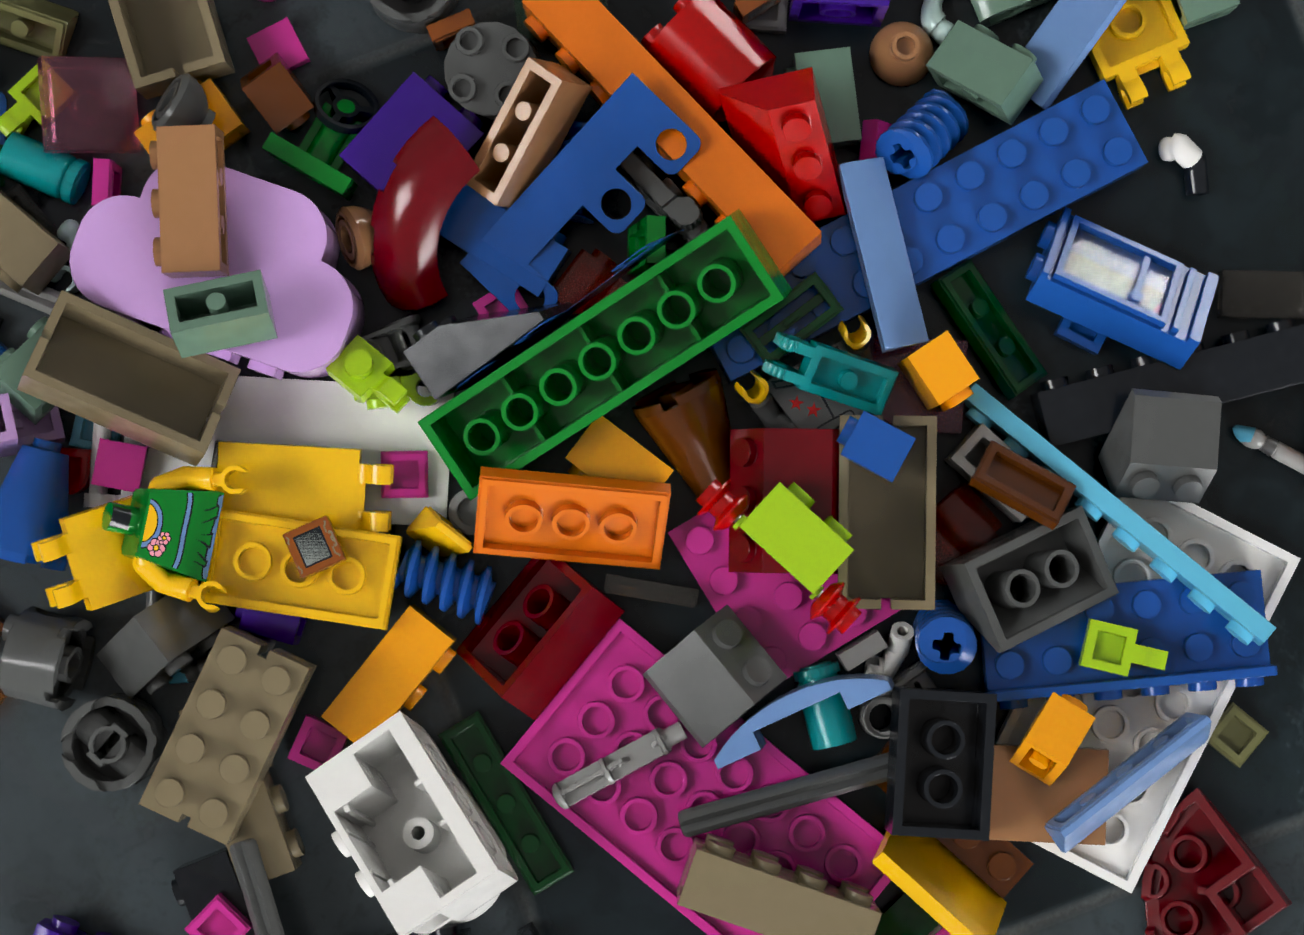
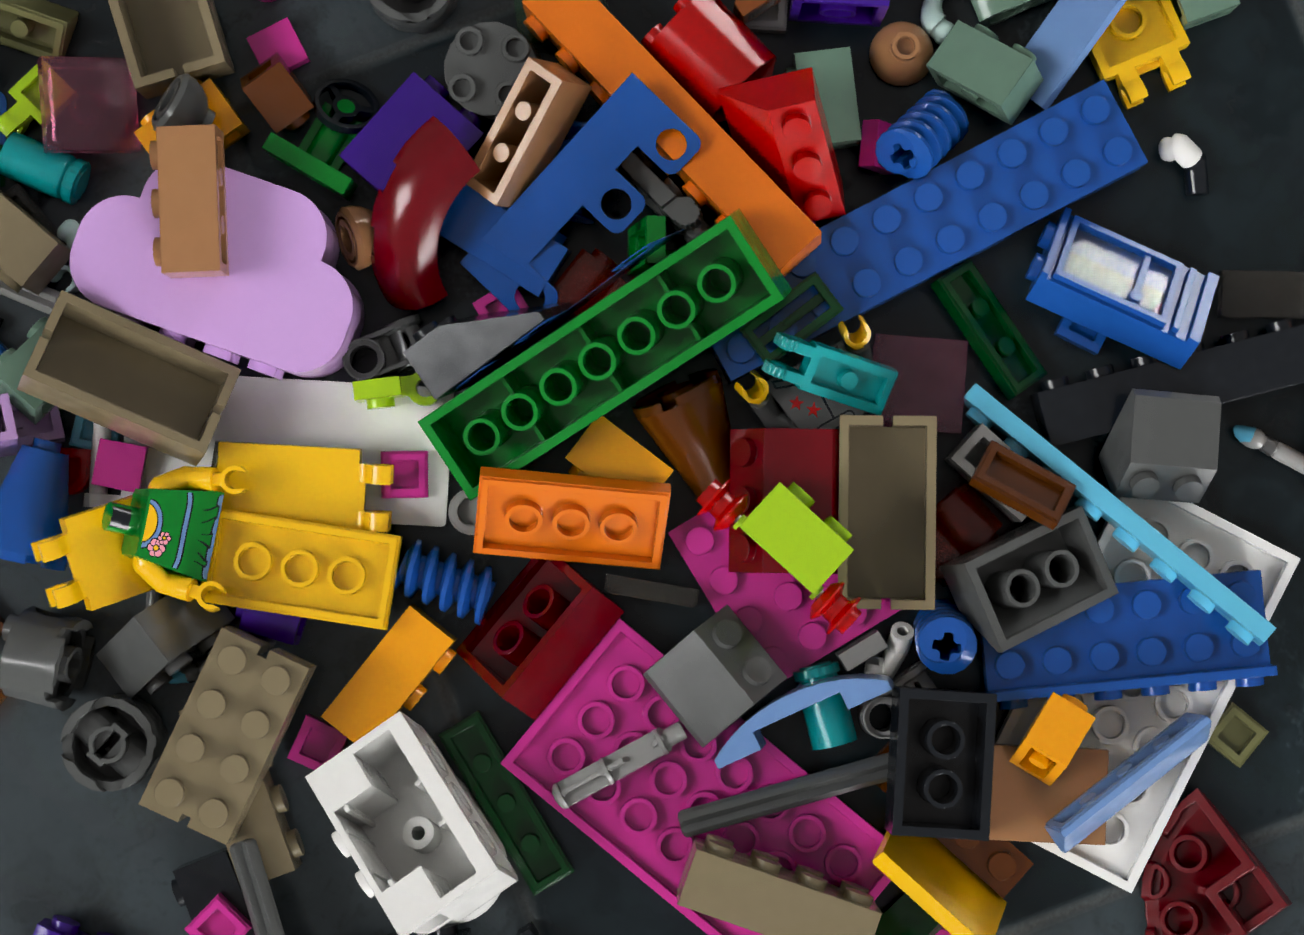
dark pink tile [91,158,122,206] -> none
sand green brick [163,270,278,358] -> none
tile [283,515,347,579] -> none
lime plate [326,335,410,414] -> none
yellow slope [406,506,473,557] -> none
dark orange tile [426,8,476,52] -> none
medium blue slope [837,157,929,353] -> none
blue brick [837,411,916,483] -> none
light orange brick [897,330,980,412] -> none
lime plate [1078,619,1169,677] -> none

